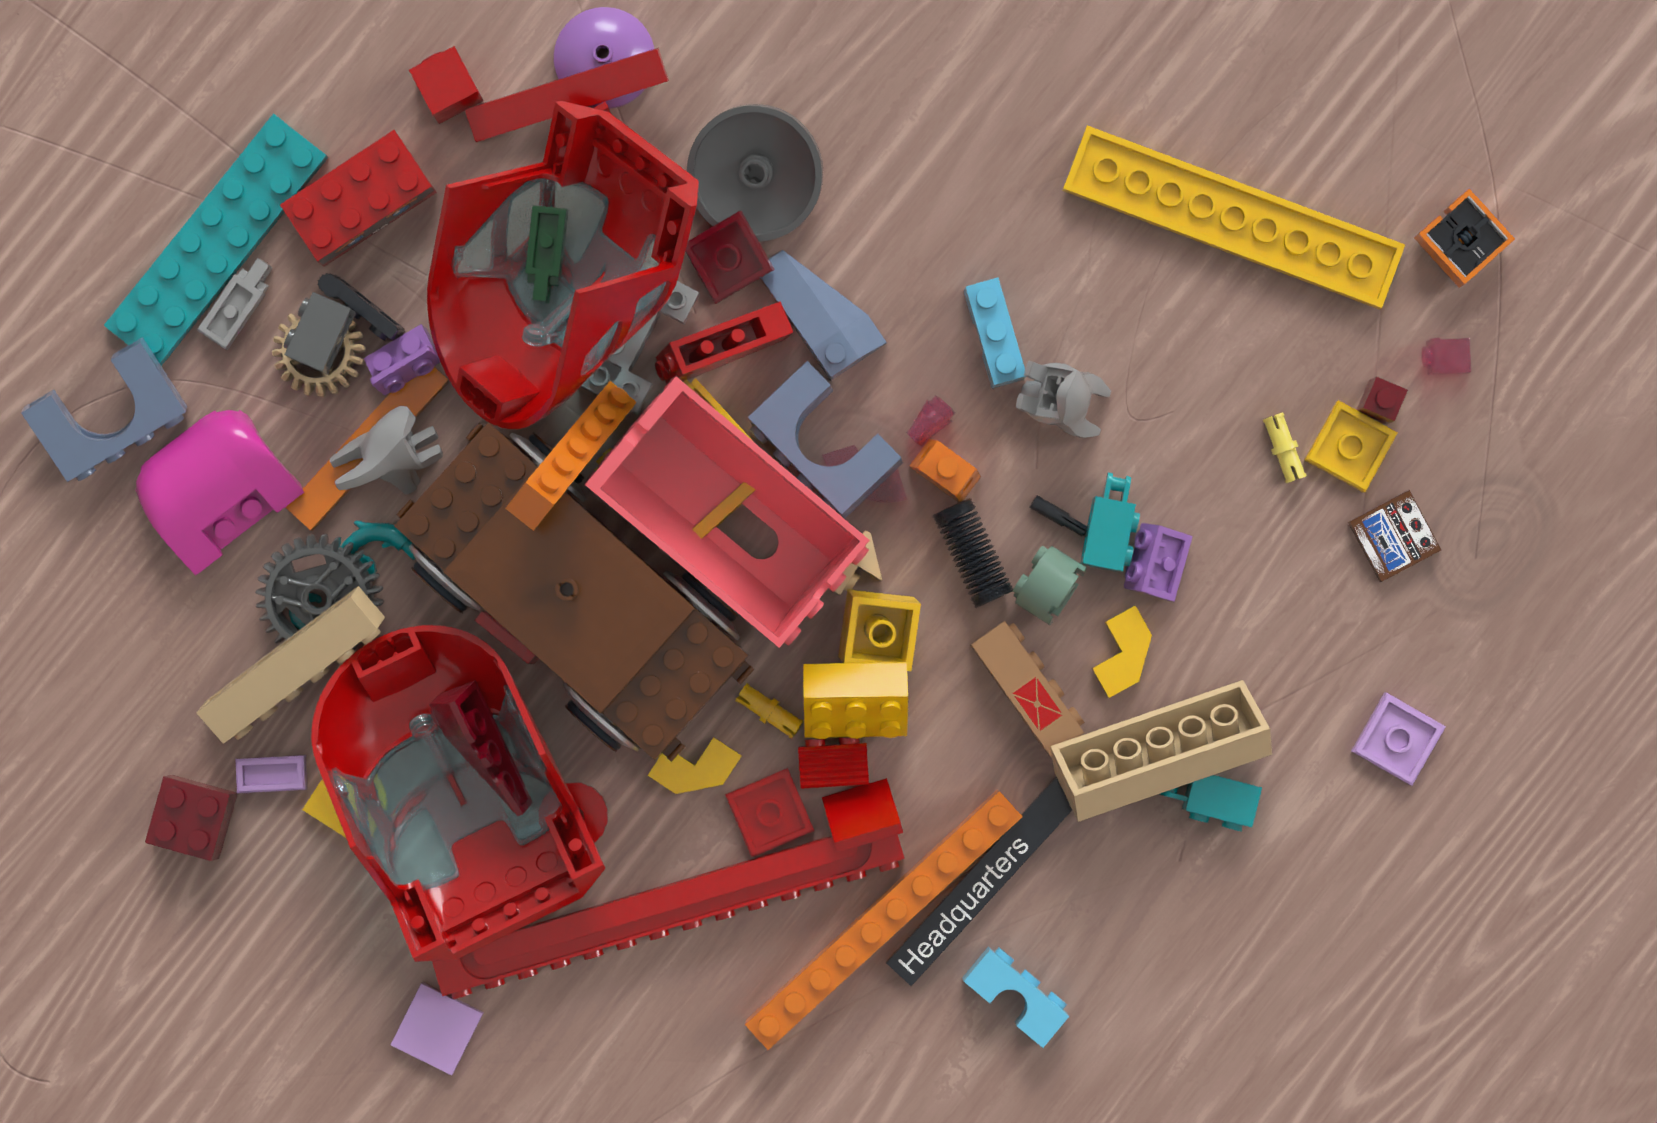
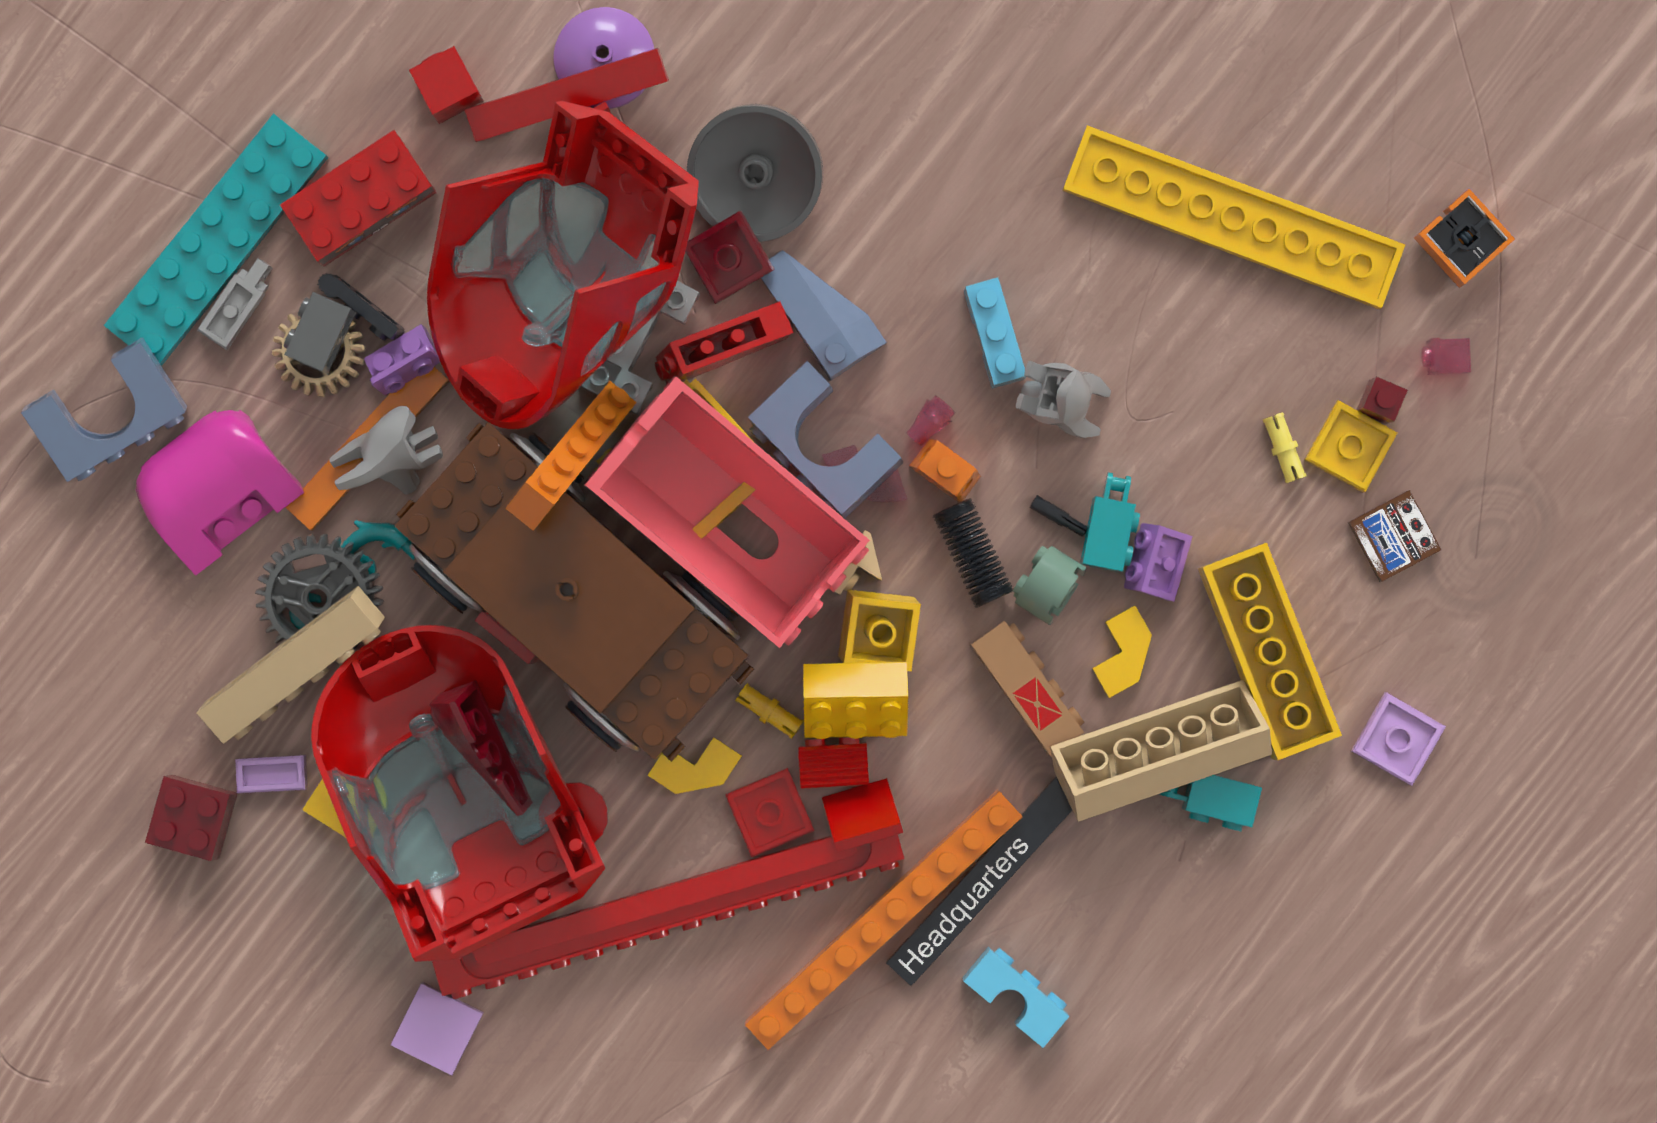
dark green hinge [525,205,569,303] -> none
none -> yellow brick [1198,543,1342,760]

